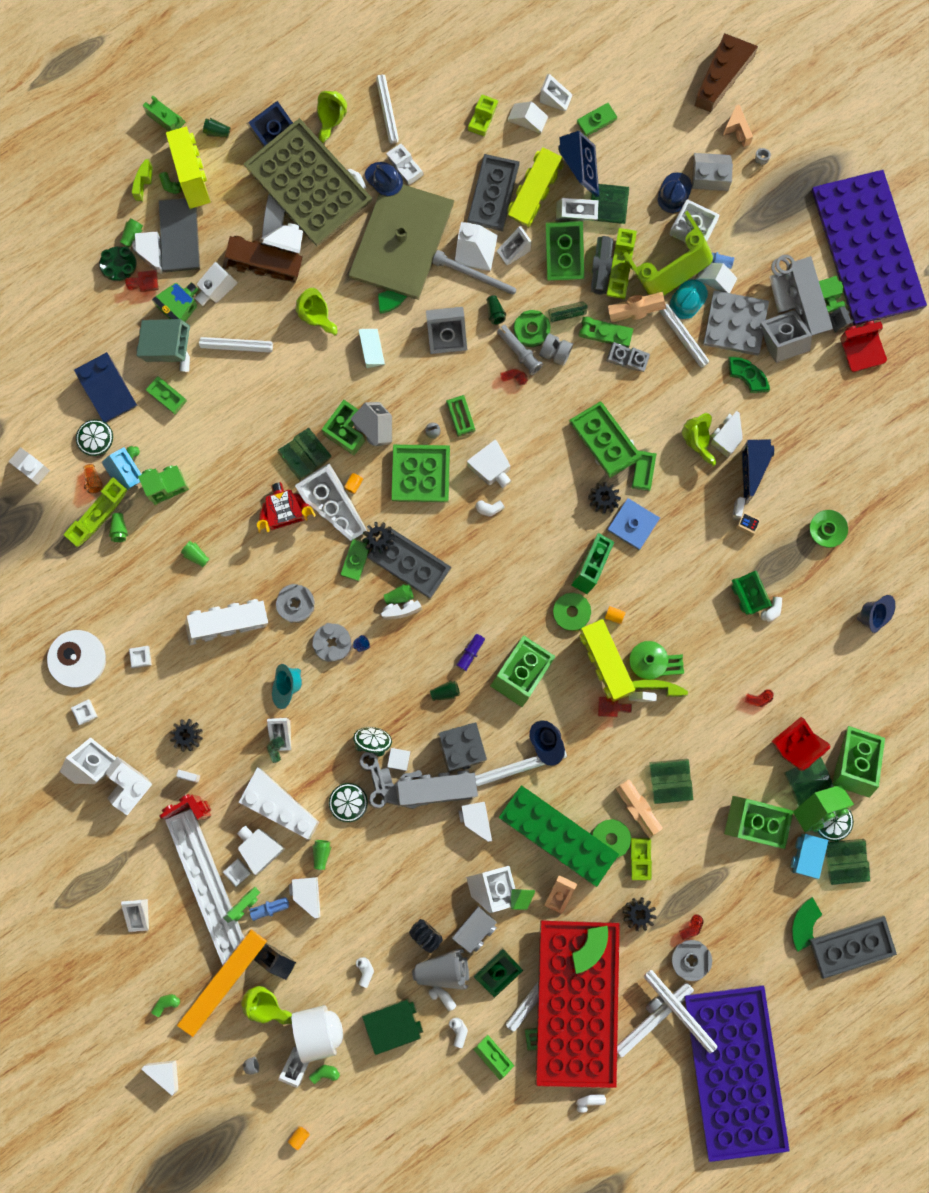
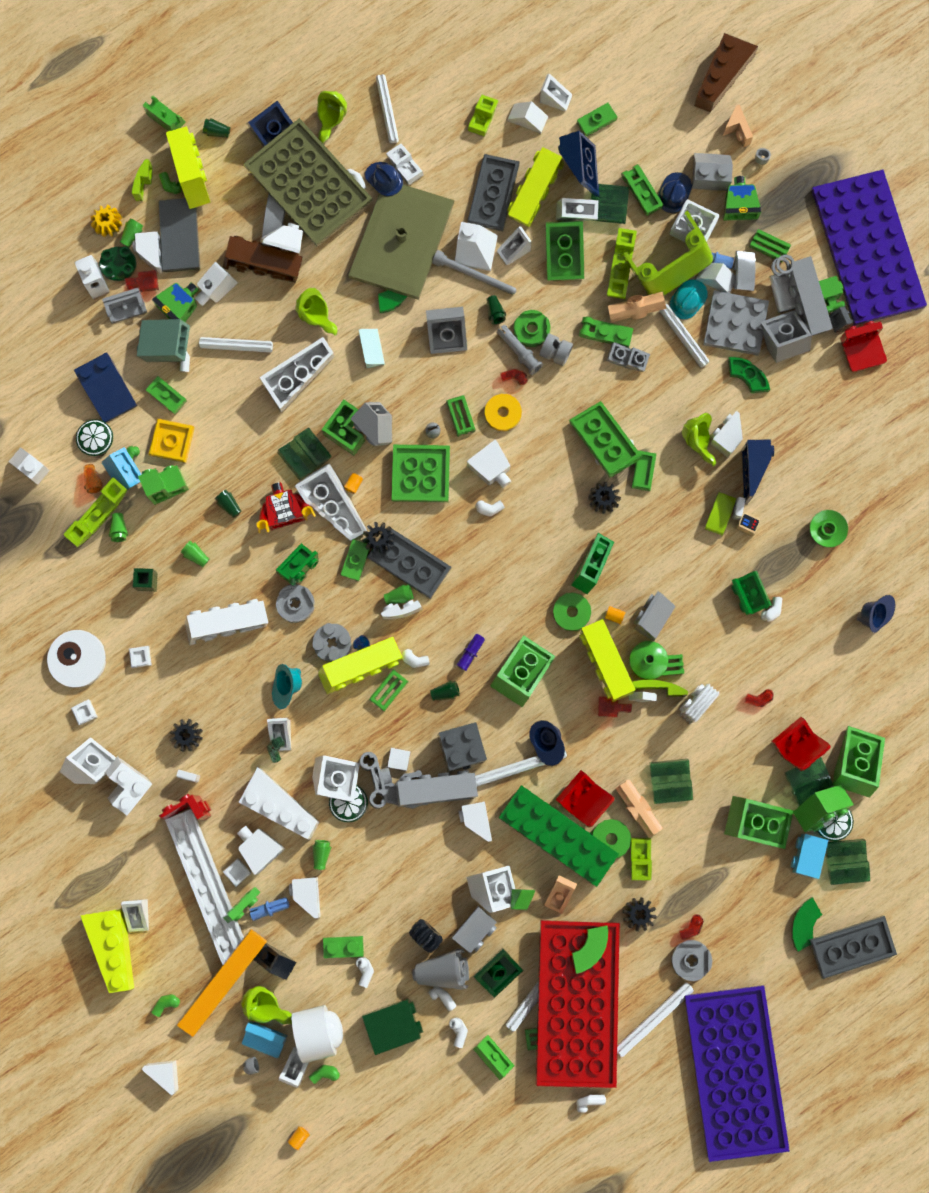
dish [353,727,392,756] -> none
clear green slope [548,301,588,322] -> none
dark grey piece [591,236,613,295] -> none
medium blue plate [607,498,660,551] -> none
white axle [644,970,717,1053] -> none
light grey tile [646,995,665,1014] -> none
none -> white torso [74,255,110,299]
none -> neon yellow wedge [80,909,134,993]
none -> yellow gear [90,205,122,237]
none -> light grey hinge [102,288,147,324]
none -> dark green brick [133,568,158,592]
none -> yellow tile [149,419,195,463]
none -> dark green cone [215,489,242,518]
none -> medium azure panel [242,1021,288,1058]
none -> white wedge [260,337,334,412]
none -> green bracket [276,543,319,586]
none -> white slope [312,755,360,802]
none -> neon yellow wedge [318,637,402,694]
none -> bright green plate [323,936,364,958]
none -> bright green tile [369,669,408,712]
none -> white arm [402,649,430,668]
none -> yellow tile [485,394,522,432]
none -> red bracket [556,770,614,828]
none -> bright green plate [621,164,663,216]
none -> light grey slope [634,591,676,641]
none -> white brick [679,684,719,724]
none -> lime slope [705,492,737,536]
none -> bright green torso [723,176,761,221]
none -> light grey slope [733,251,755,291]
none -> bright green tile [749,229,791,263]

